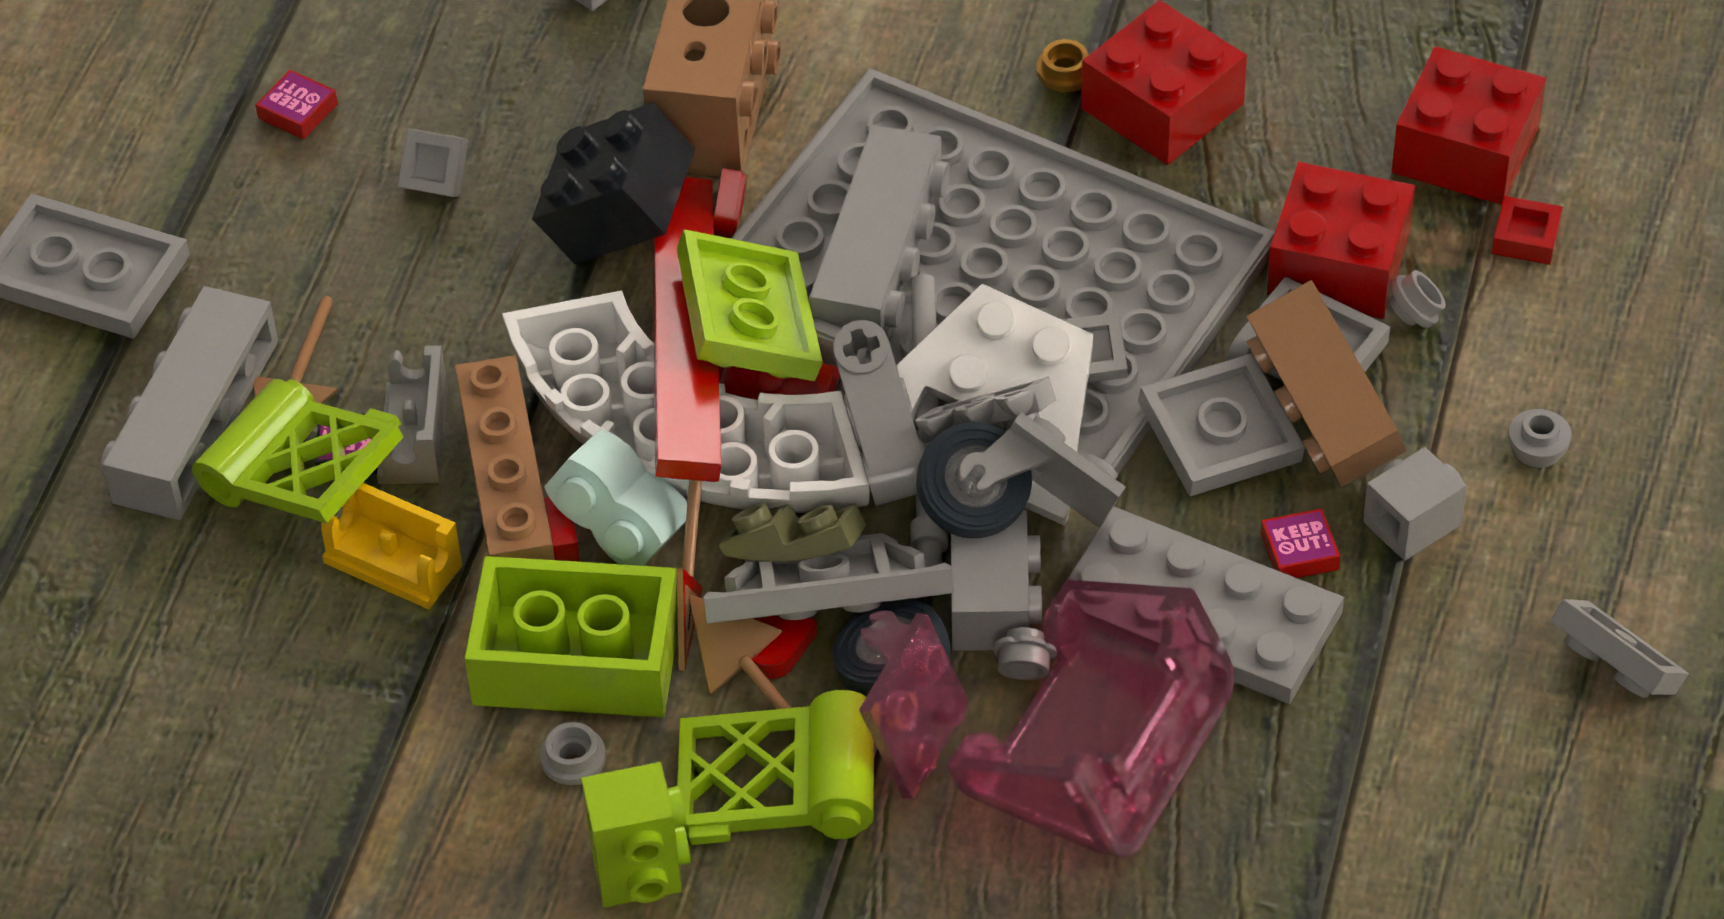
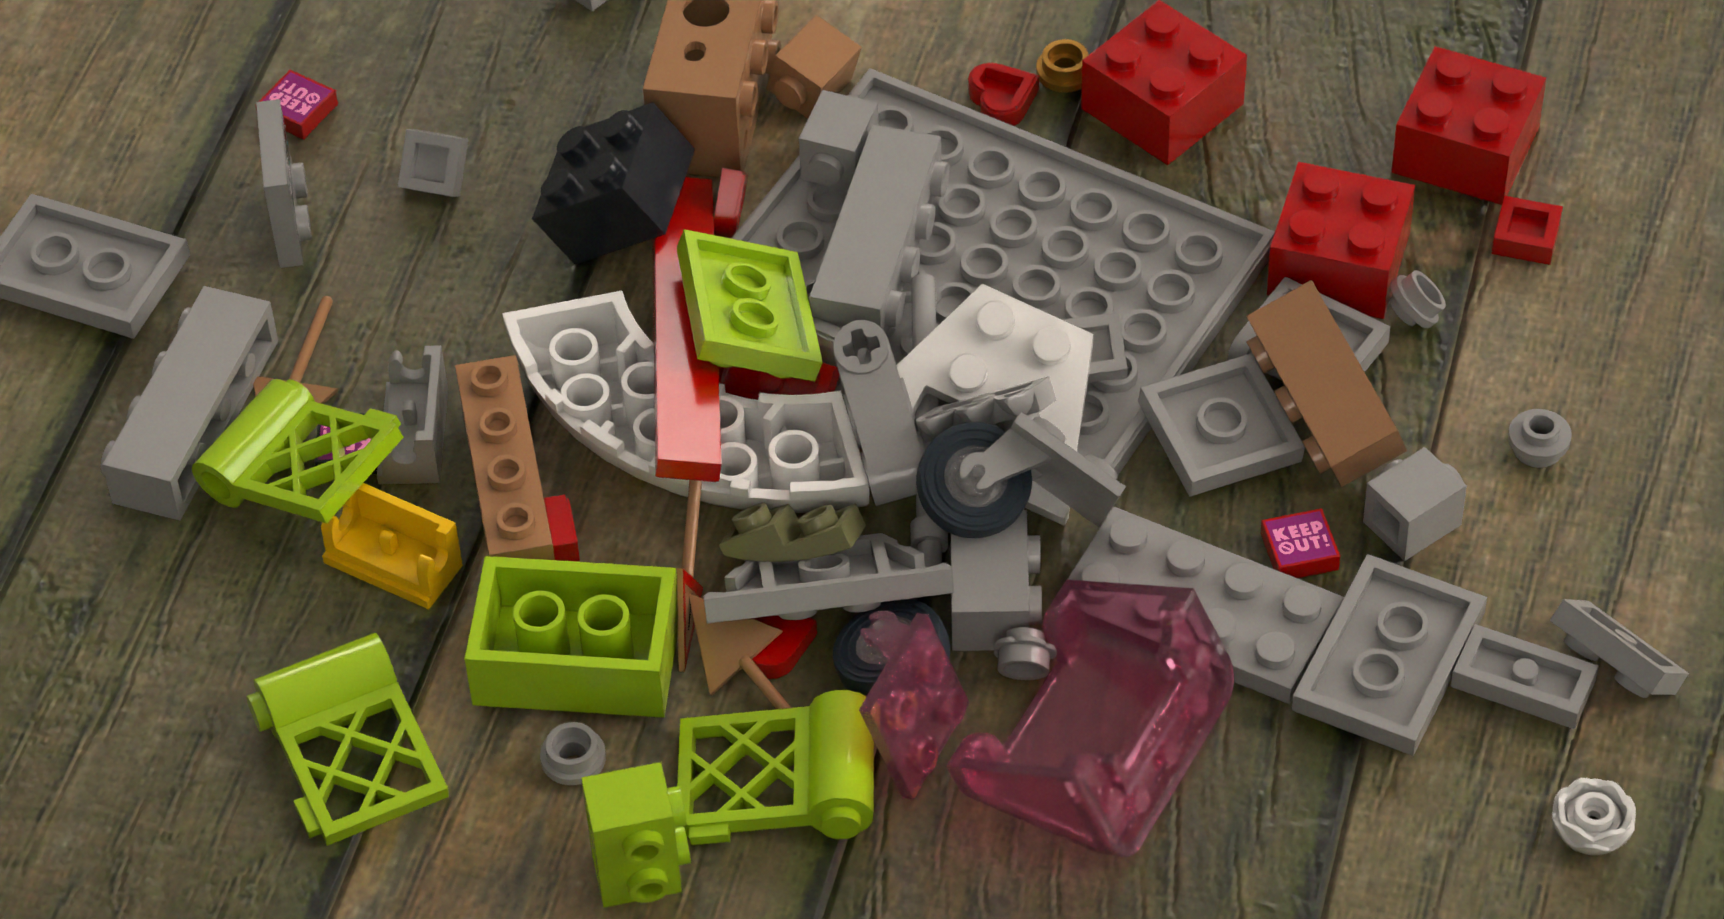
light aqua brick [544,429,687,566] -> none
none -> lime piece [246,633,449,846]
none -> light grey plate [256,99,312,268]
none -> medium nougat brick [766,15,862,119]
none -> light grey brick [799,90,879,190]
none -> red tile [968,63,1040,126]
none -> light grey plate [1292,554,1487,756]
none -> light grey plate [1451,624,1599,729]
none -> white plate [1552,778,1636,855]

